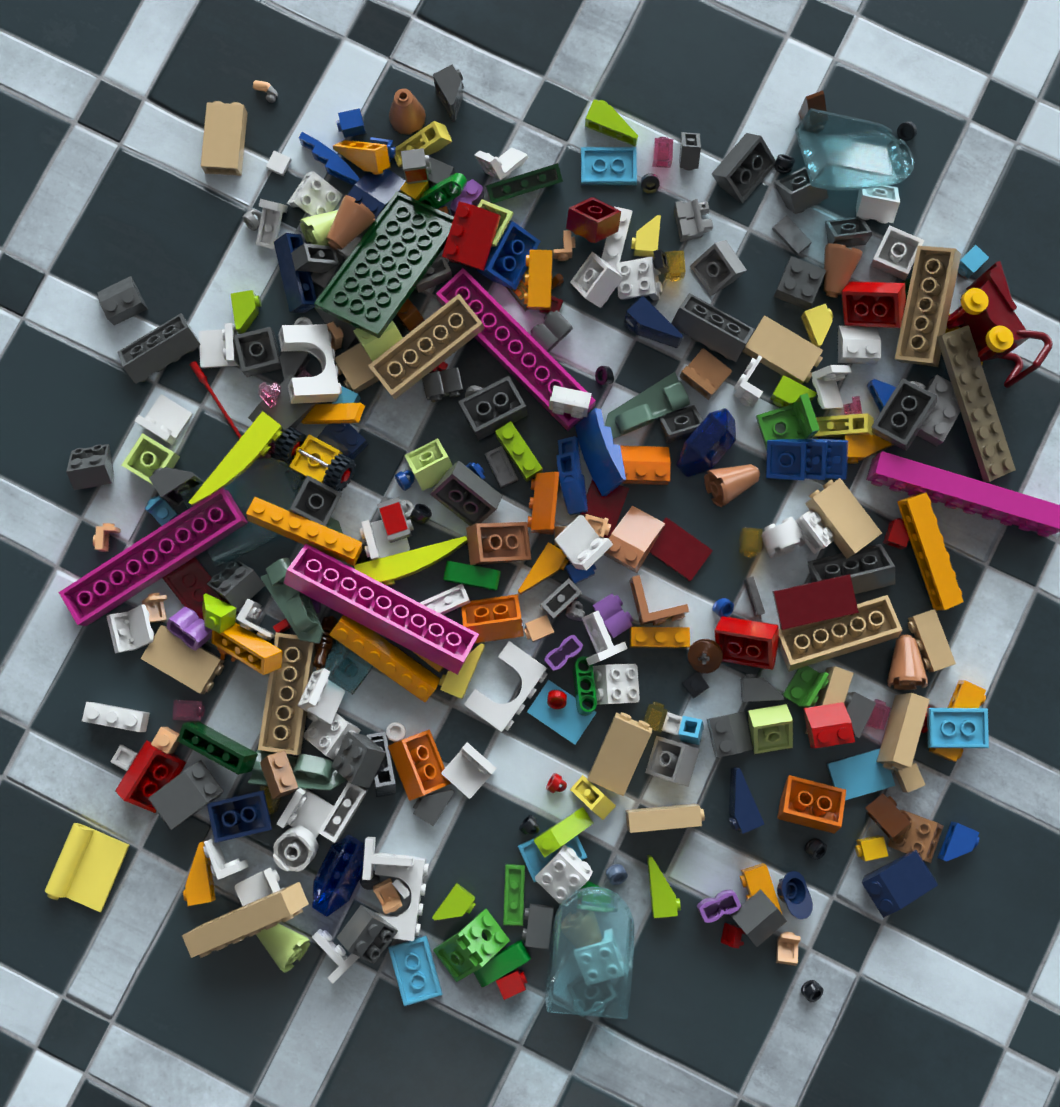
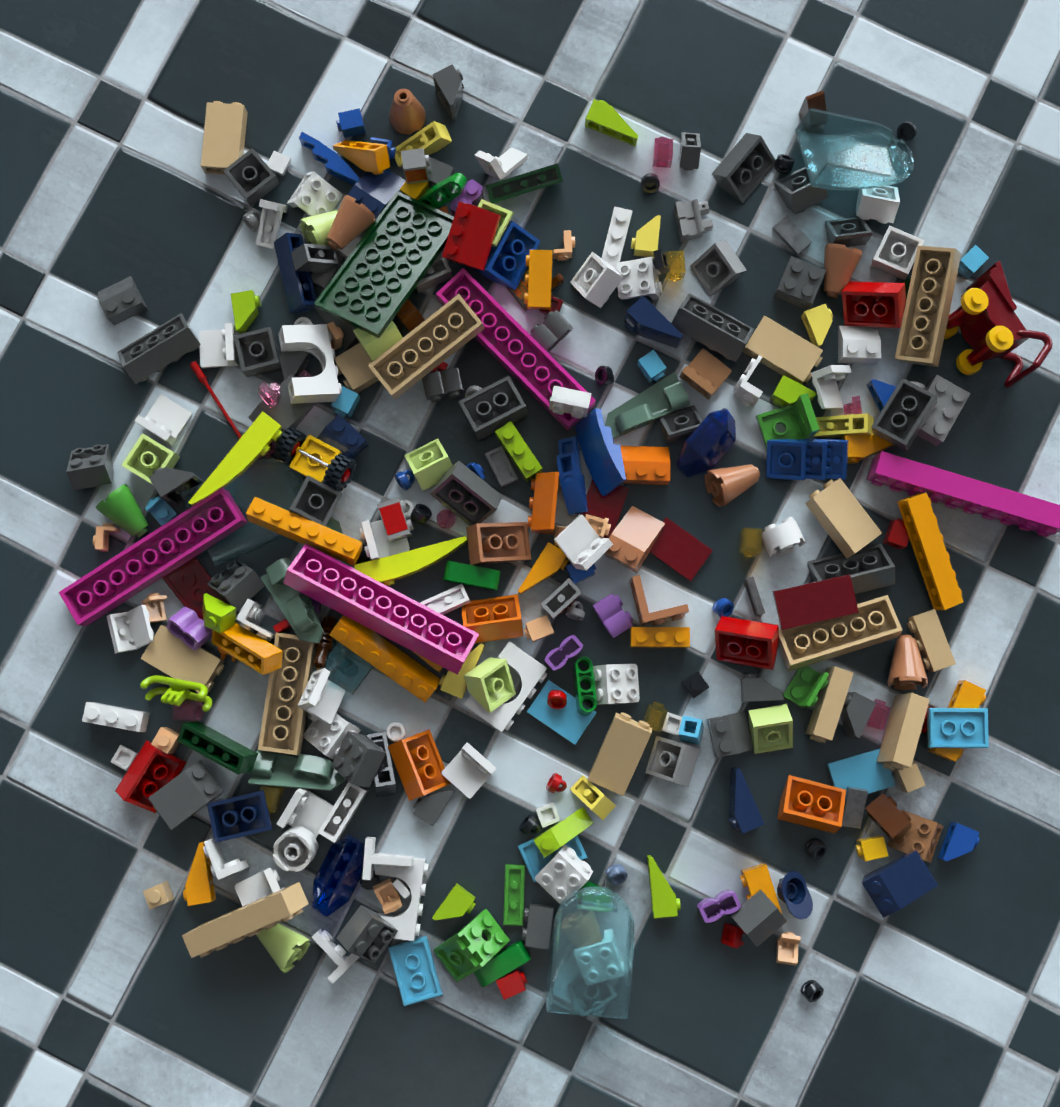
light yellow door [45,823,130,912] -> none
arm [253,80,278,103] -> none
medium nougat brick [260,750,298,799] -> none
light orange tile [301,403,365,424] -> none
dark red brick [566,197,622,243] -> none
medium azure tile [581,147,637,185] -> none
white bracket [582,611,628,665] -> none
tan brick [626,803,705,833] -> none
reddish brown piece [688,639,723,674] -> none
white bracket [795,510,834,554] -> none
red slope [803,702,855,748] -> none
dark tan plate [937,325,1016,482] -> none
none -> bright green cone [95,484,149,538]
none -> lime piece [140,675,212,712]
none -> tan brick [143,880,175,910]
none -> dark grey slope [223,148,280,206]
none -> clear pink tile [436,509,456,529]
none -> yellowish green slope [464,657,516,713]
none -> white tile [535,802,561,828]
none -> medium azure brick [637,349,667,383]
none -> flat silver tile [842,786,868,829]

